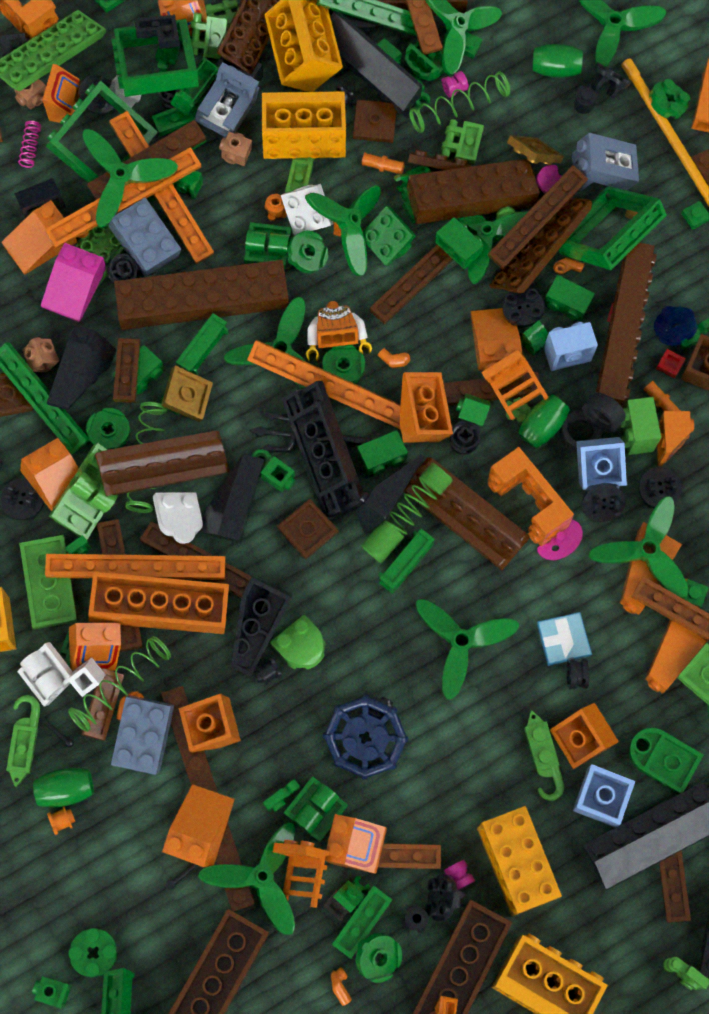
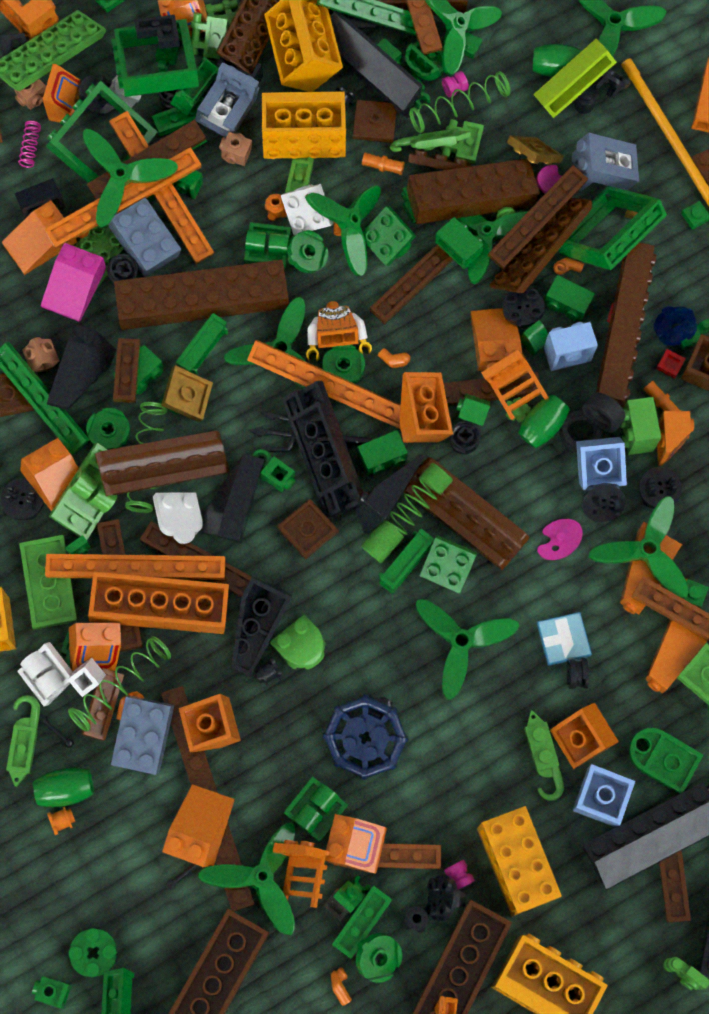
green plate [263,779,300,812] -> none
green plate [393,165,431,192] -> none
orange plate [487,447,574,547] -> none
green plate [649,79,690,119] -> none
none -> bright green plate [390,128,471,152]
none -> green plate [420,535,477,594]
none -> lime brick [533,39,617,118]

